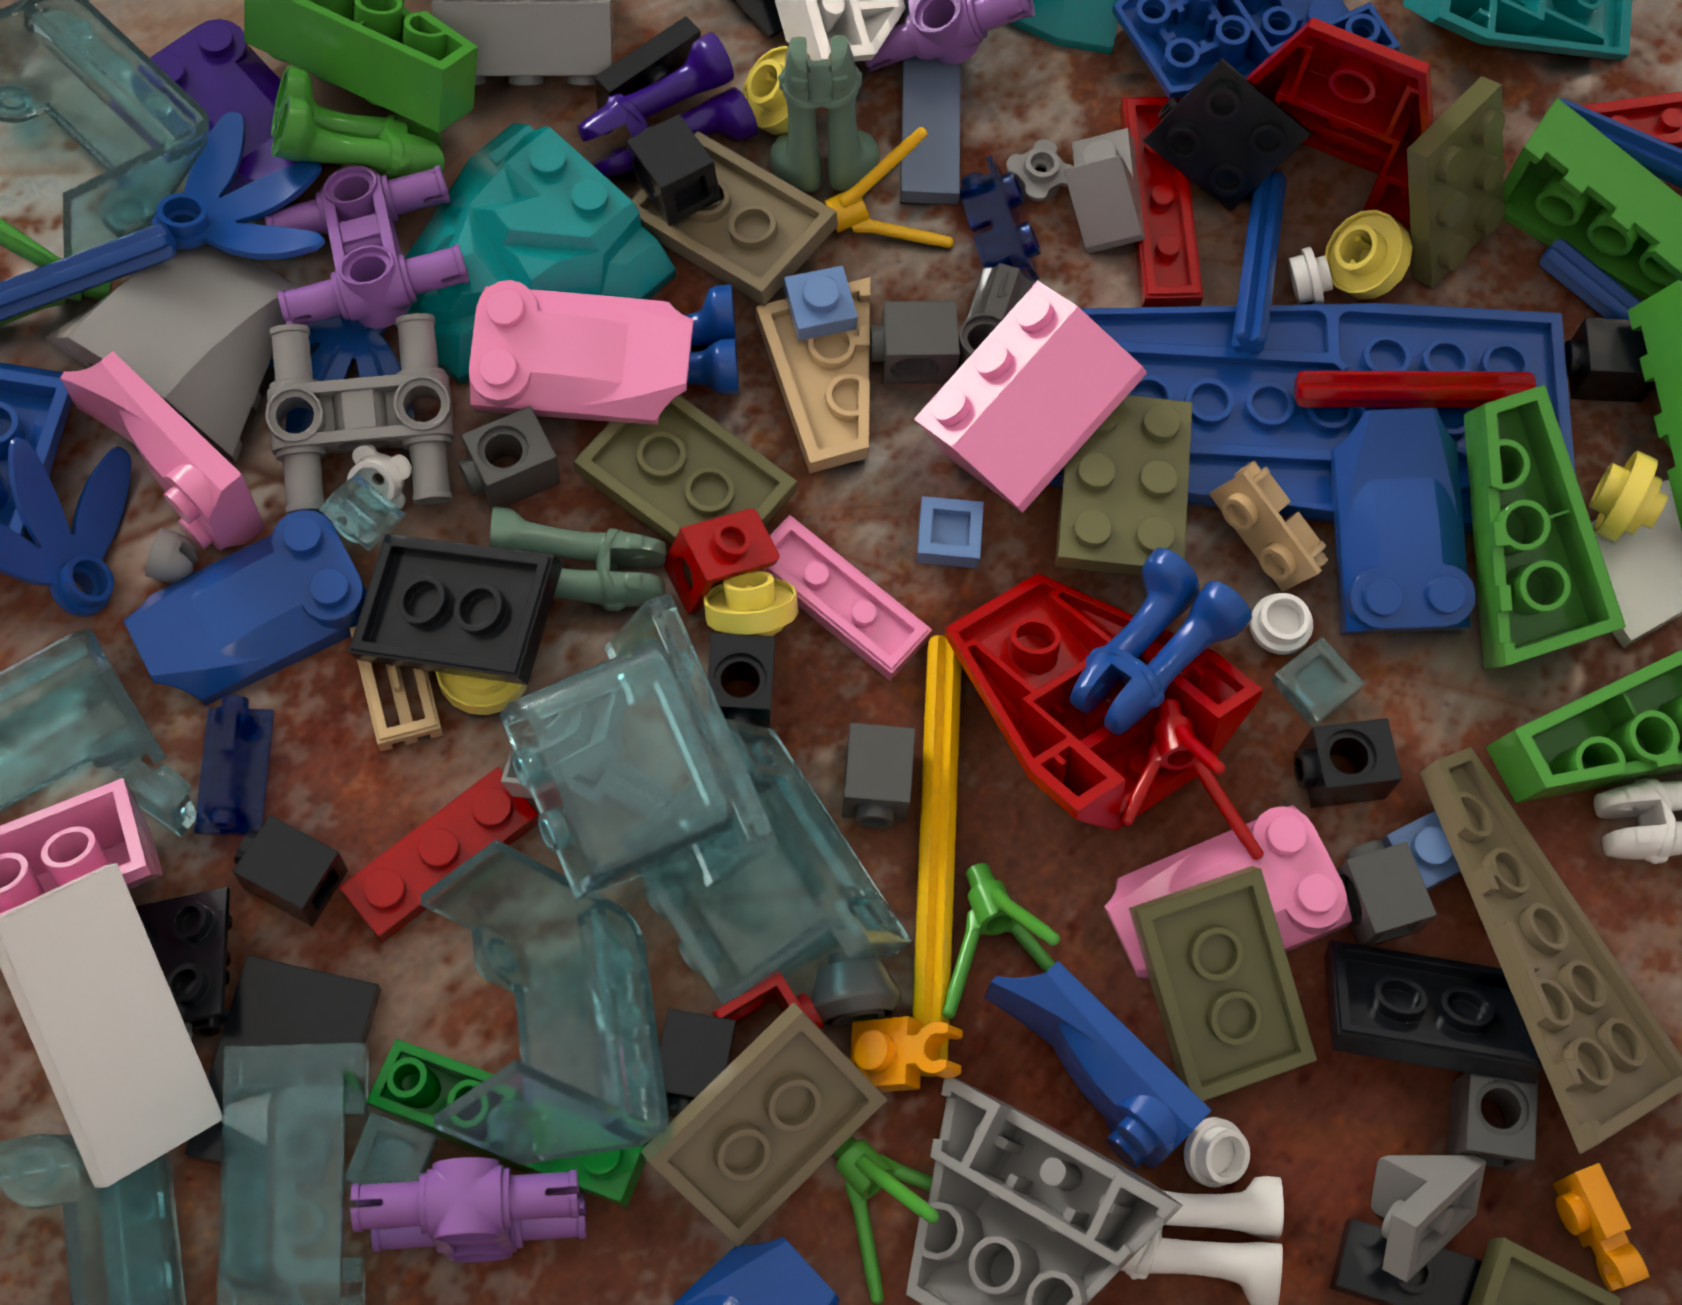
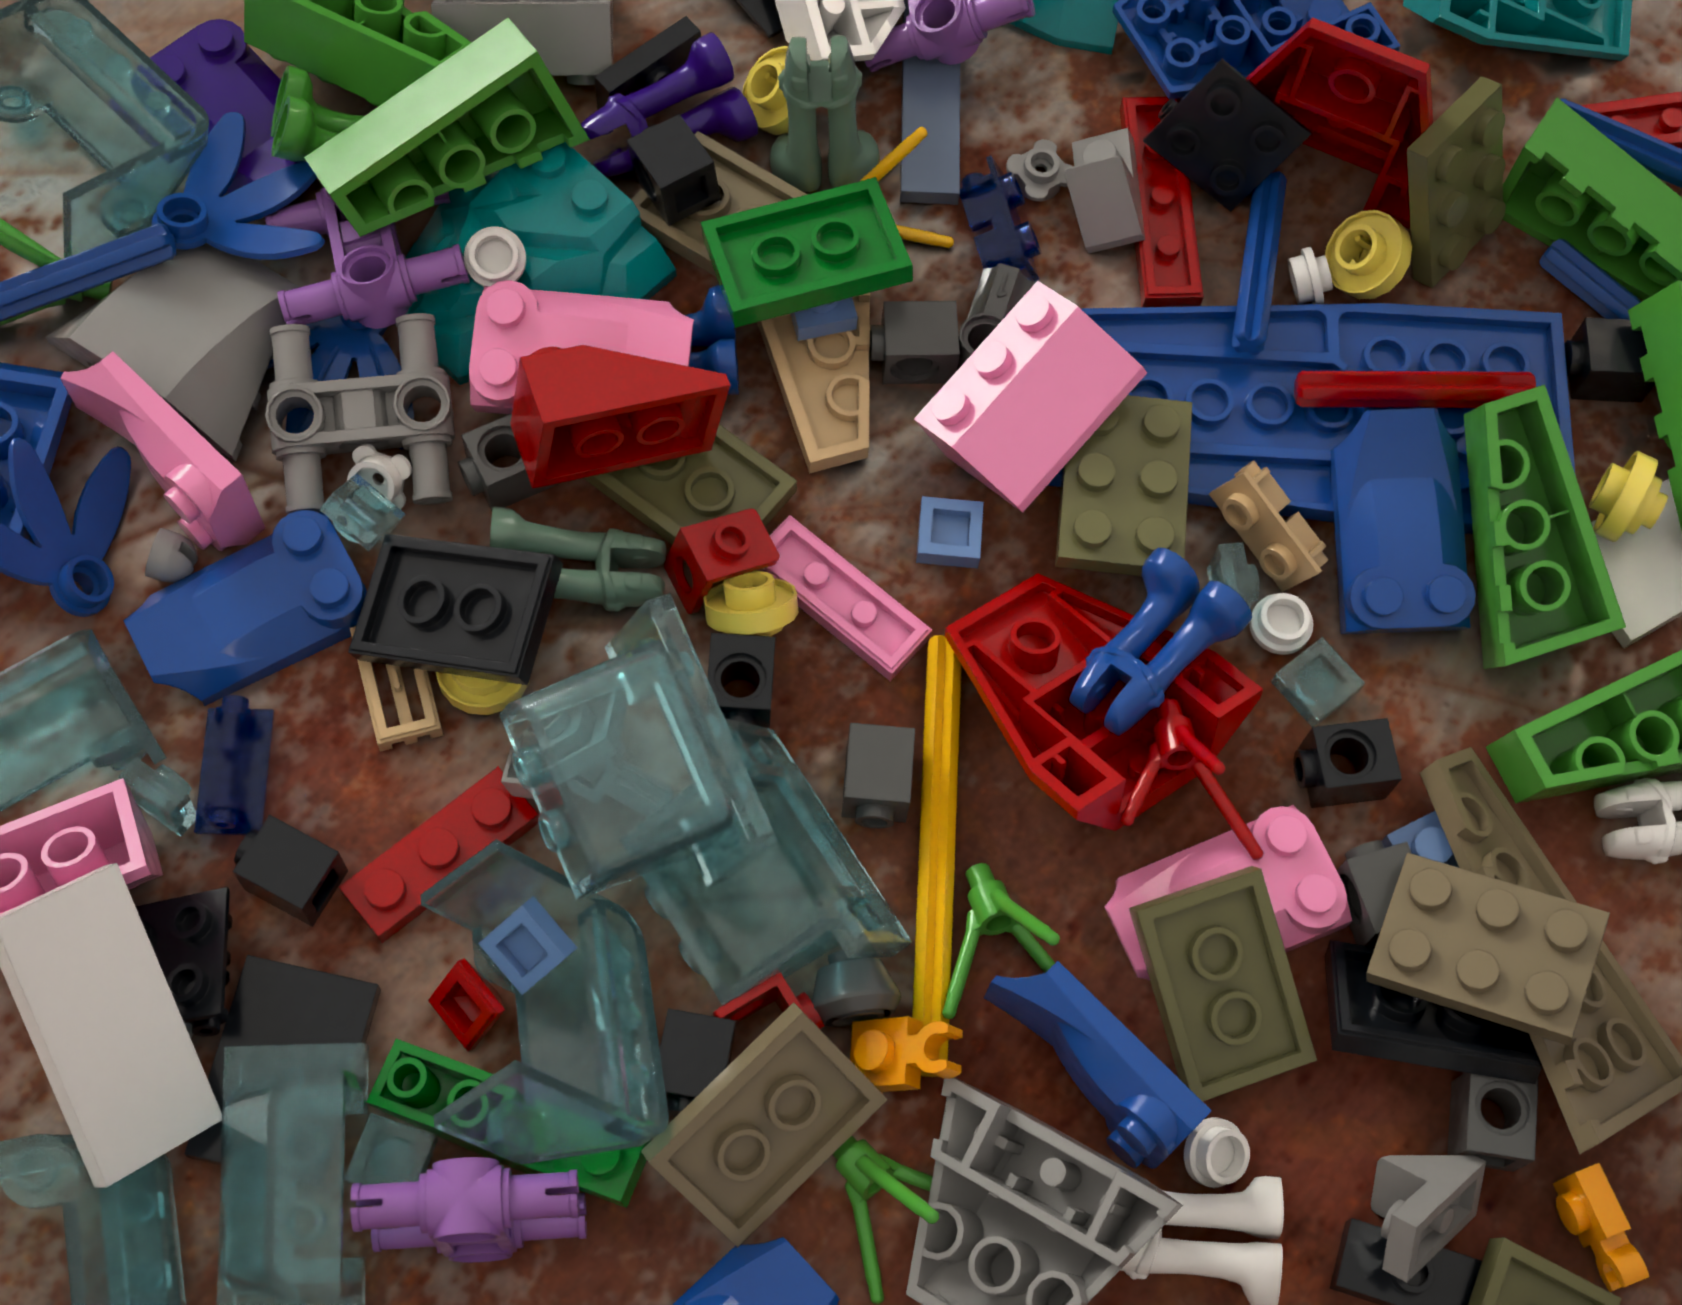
none -> bright green wedge [304,17,590,237]
none -> red slope [428,958,505,1052]
none -> white plate [464,227,526,287]
none -> medium blue plate [478,896,578,995]
none -> red slope [510,345,730,489]
none -> green plate [701,177,913,328]
none -> clear light blue plate [1207,542,1260,608]
none -> dark tan plate [1366,853,1610,1046]

